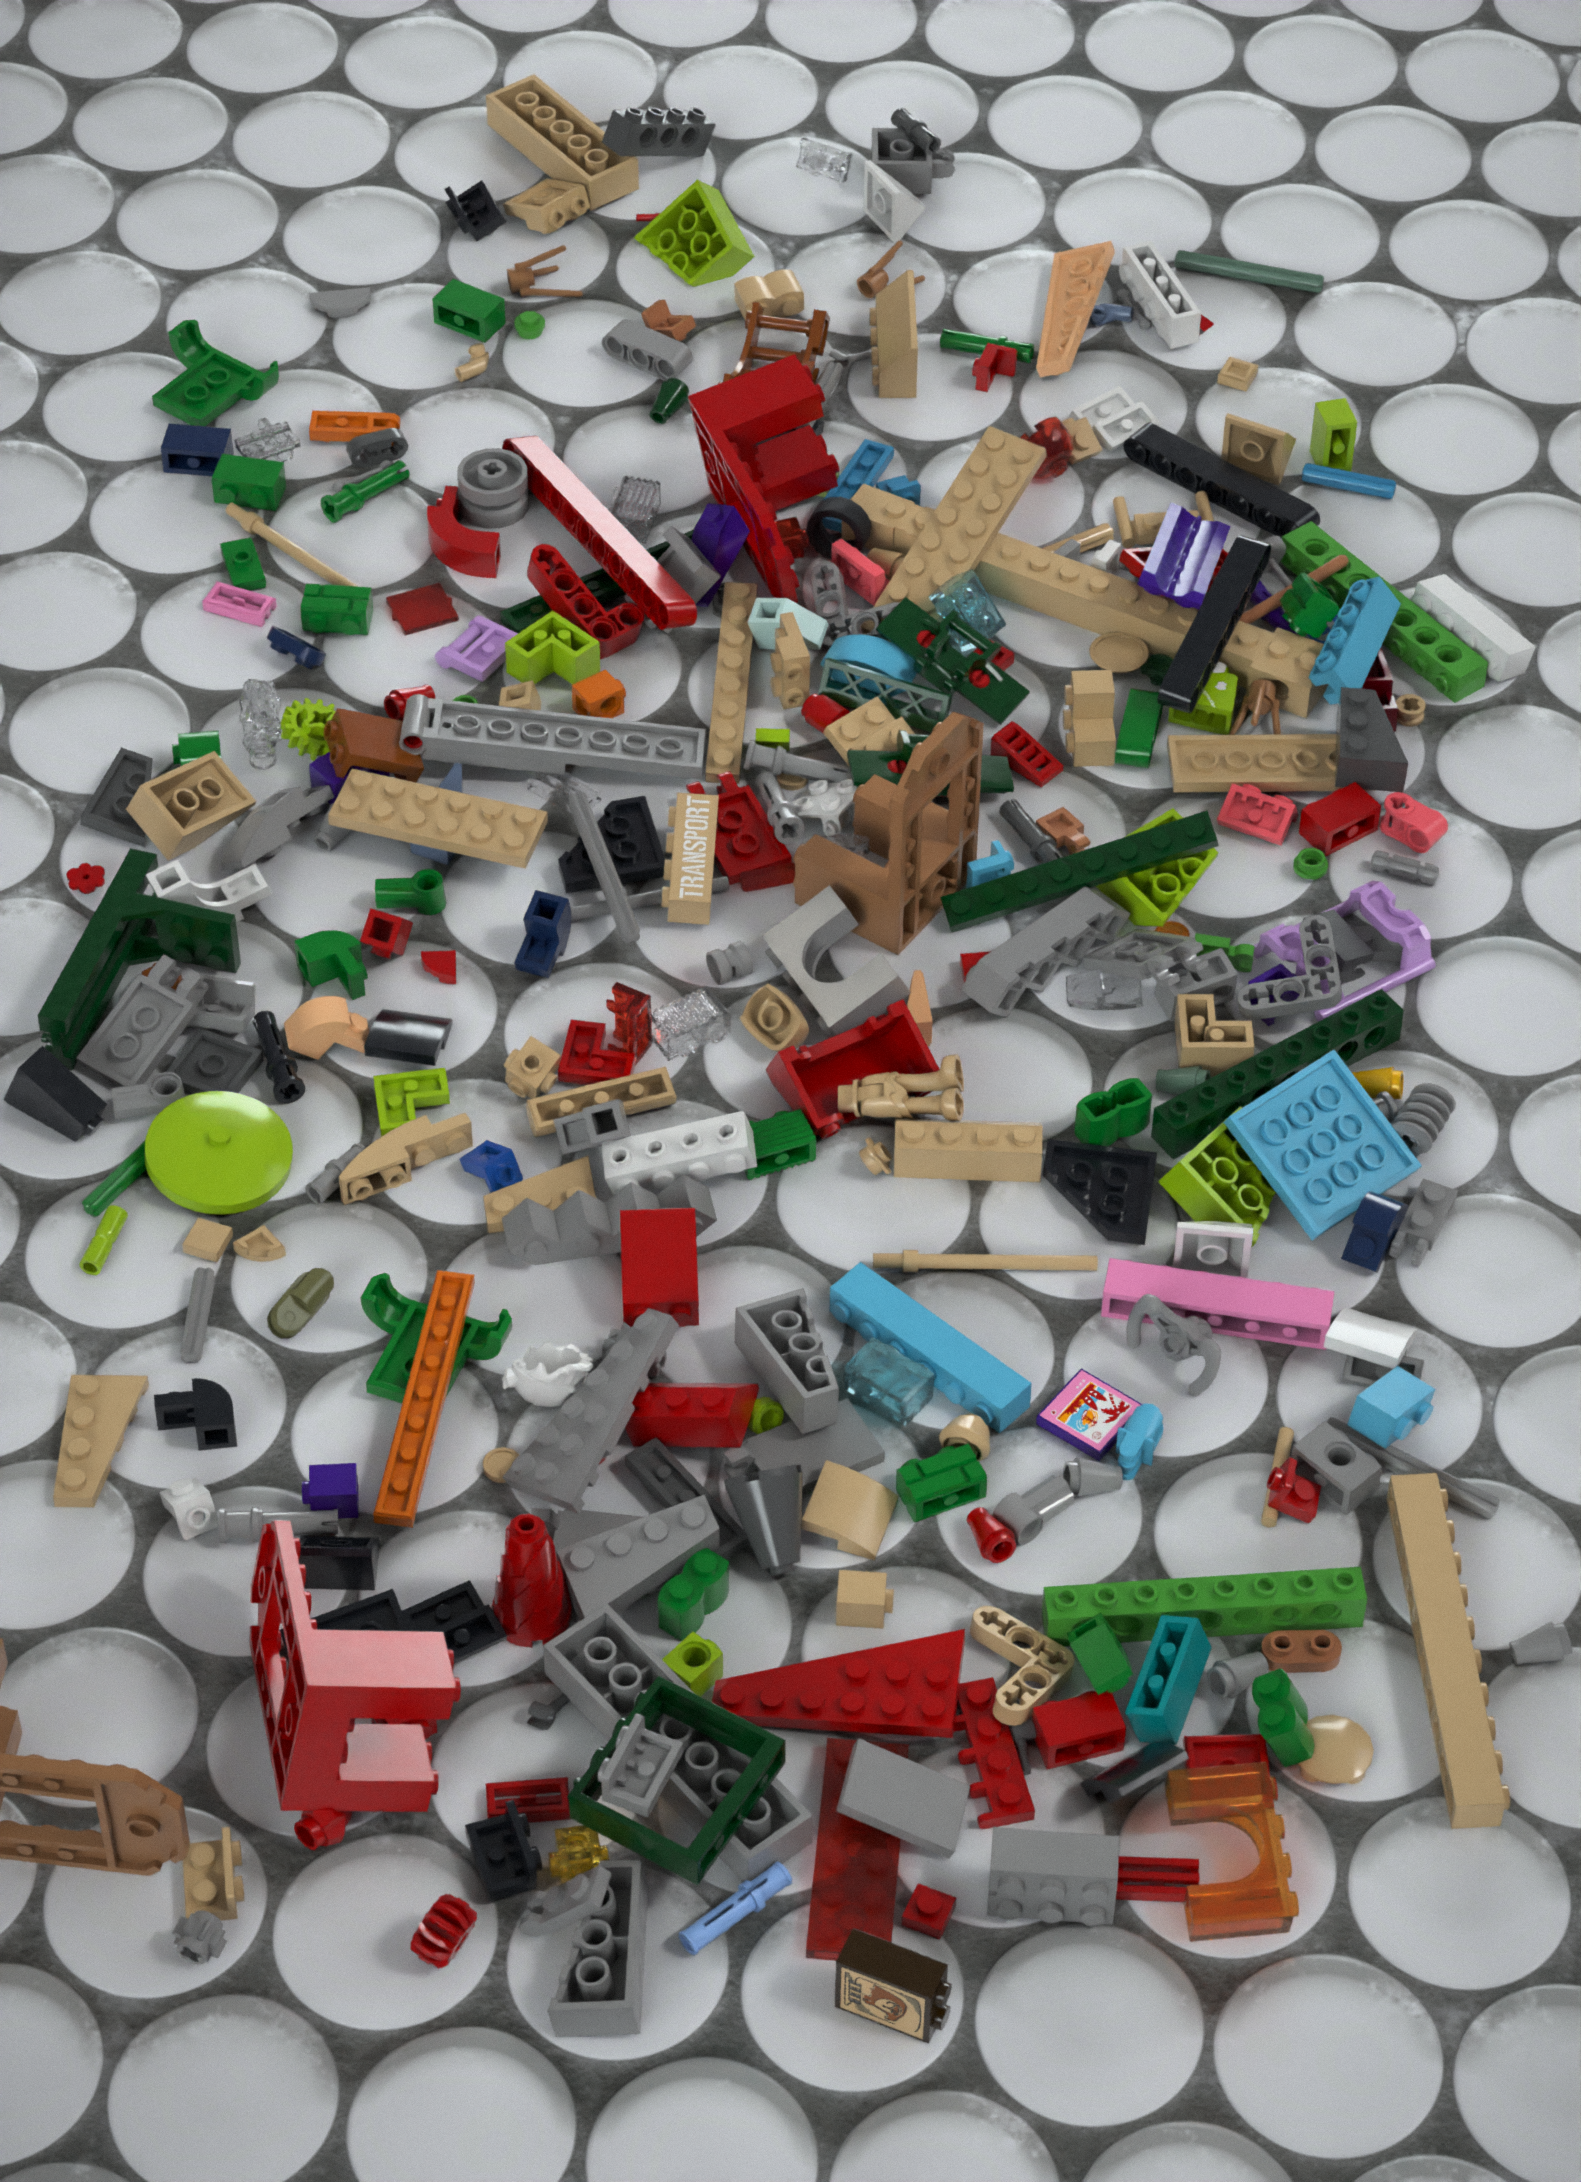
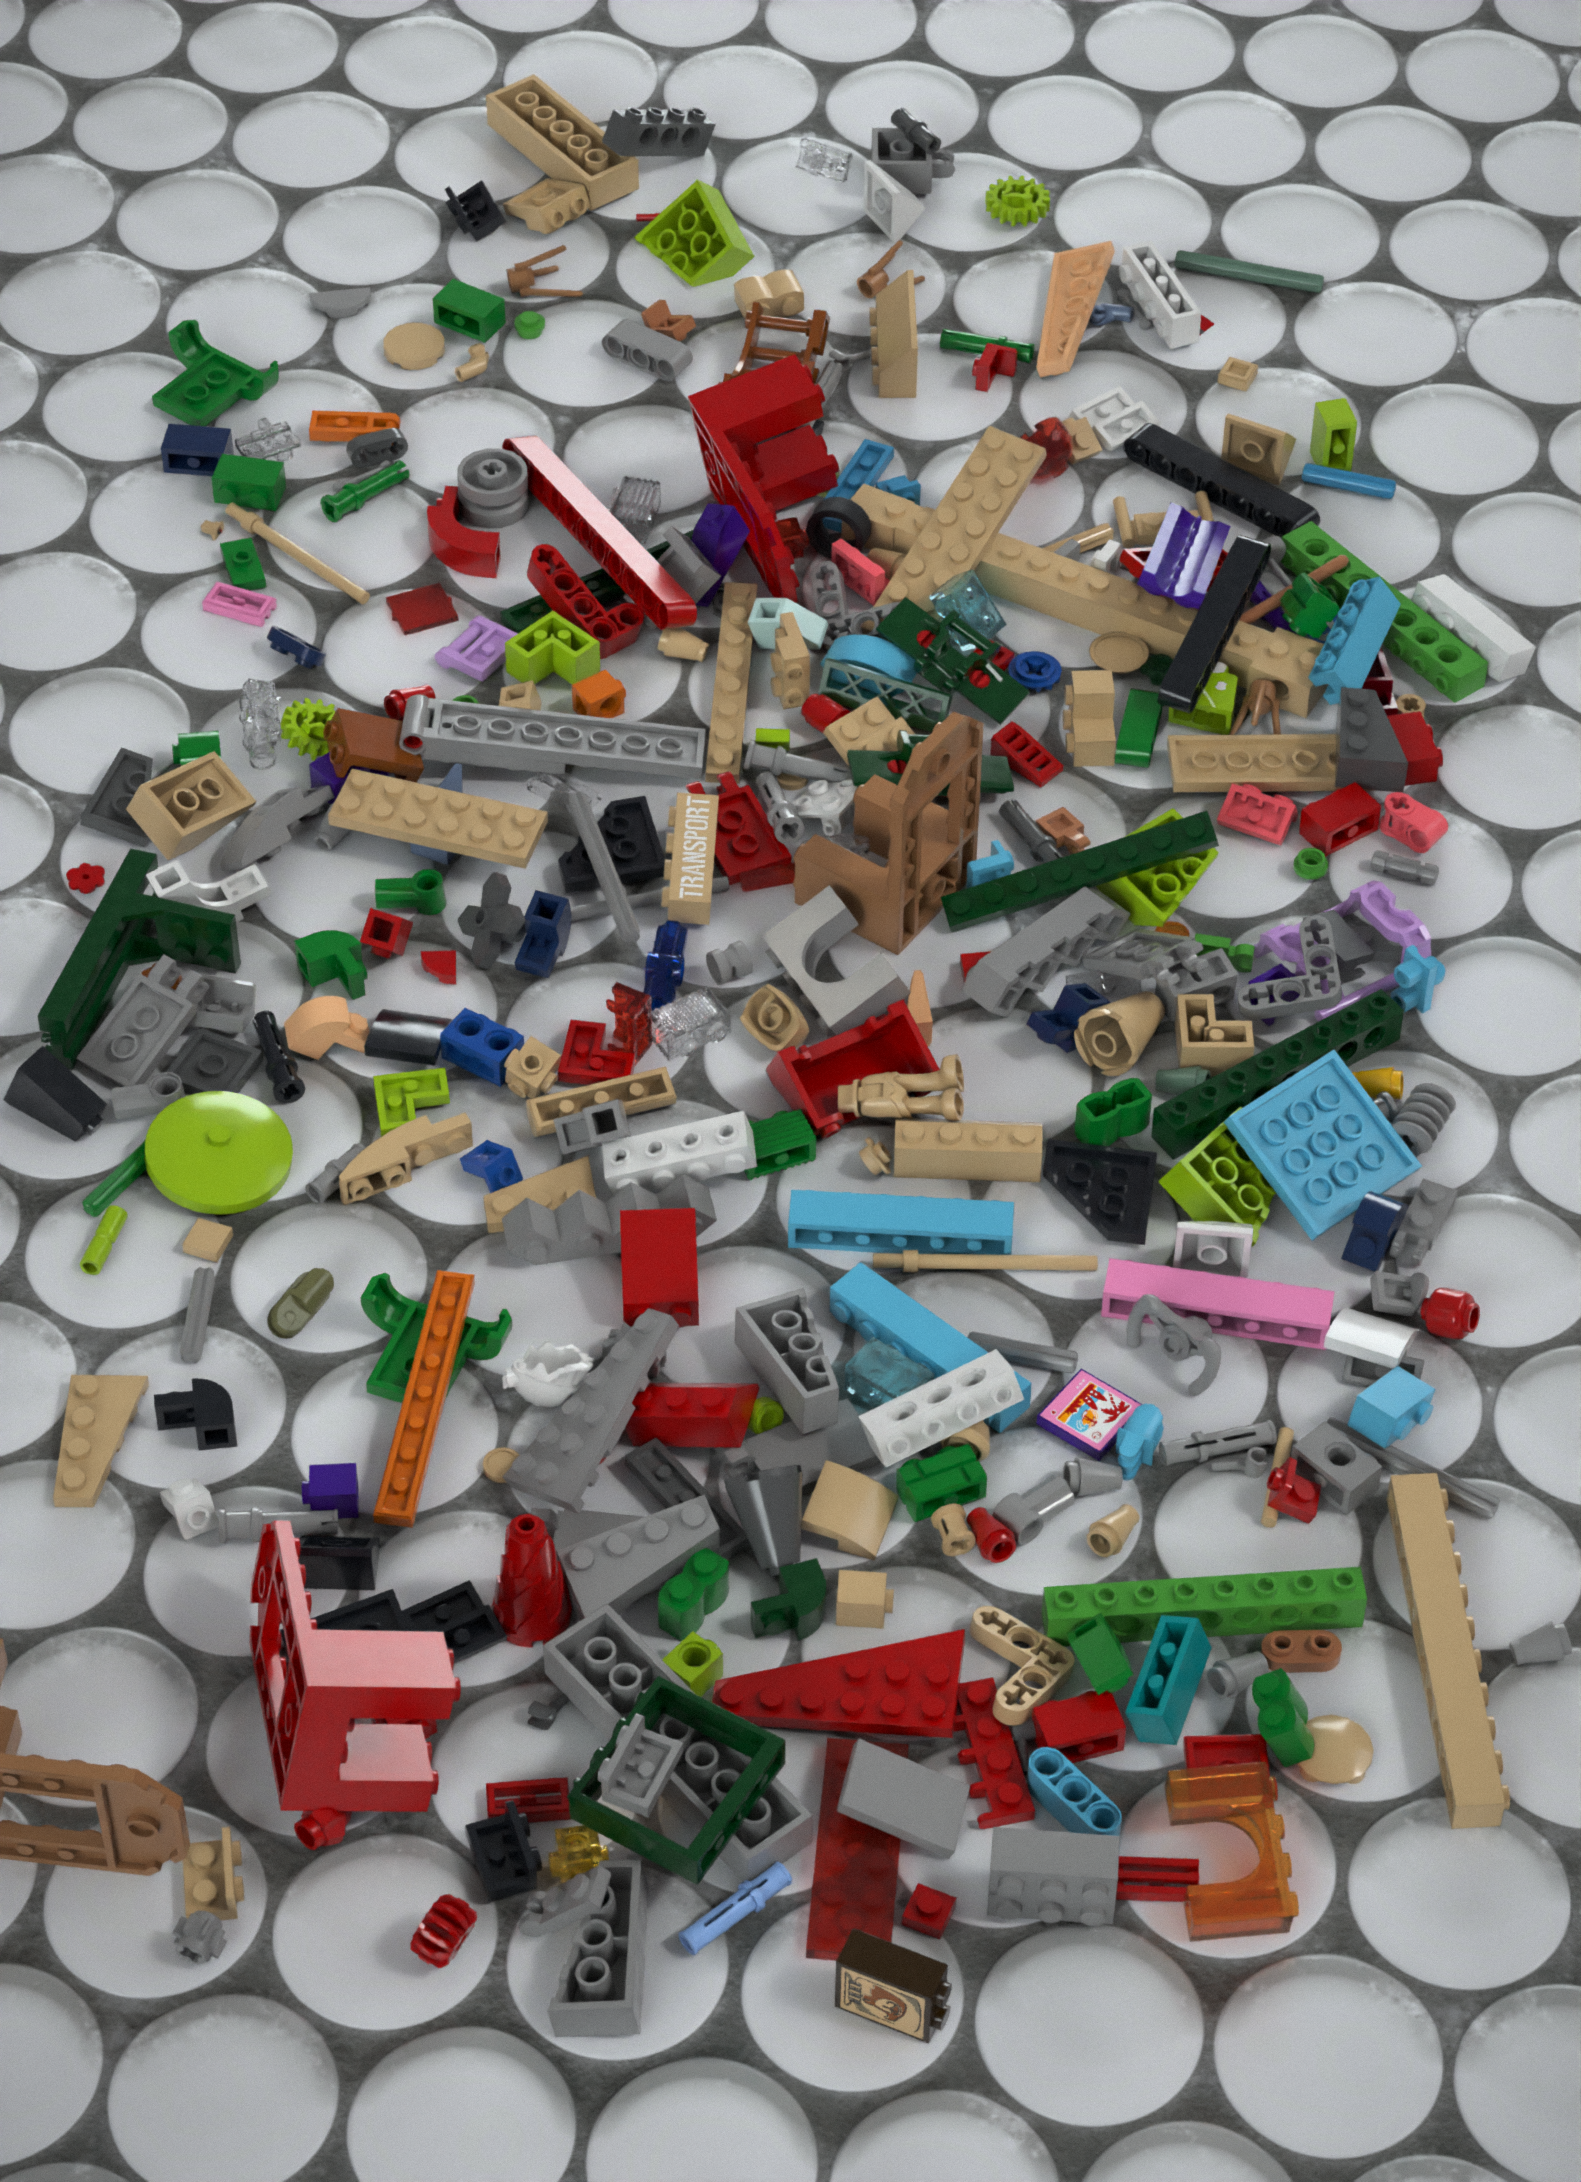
tan tile [233,1225,286,1262] -> none
green brick [300,583,373,635] -> none
dark green cone [649,378,689,424] -> none
black slope [1080,1742,1189,1804] -> none
none -> tan piece [201,520,224,541]
none -> tan tile [383,323,445,370]
none -> blue brick [440,1008,524,1087]
none -> dark grey plant [458,872,526,969]
none -> clear blue piece [641,920,688,1018]
none -> tan cone [657,627,709,662]
none -> dark green brick [751,1558,826,1641]
none -> medium azure brick [788,1190,1014,1255]
none -> white brick [858,1349,1024,1467]
none -> tan bush [931,1504,976,1557]
none -> light grey axle [968,1331,1078,1373]
none -> lime gear [985,176,1050,226]
none -> blue gear [1008,651,1062,693]
none -> dark blue brick [1026,983,1111,1053]
none -> medium azure beam [1027,1747,1122,1839]
none -> tan cone [1074,991,1165,1076]
none -> tan cone [1087,1504,1140,1557]
none -> light grey pin [1159,1420,1277,1466]
none -> light grey hand [1211,1447,1267,1478]
none -> light grey plate [1370,1271,1429,1316]
none -> red piece [1387,711,1443,786]
none -> medium azure hips [1390,945,1445,1013]
none -> red head [1420,1287,1480,1340]

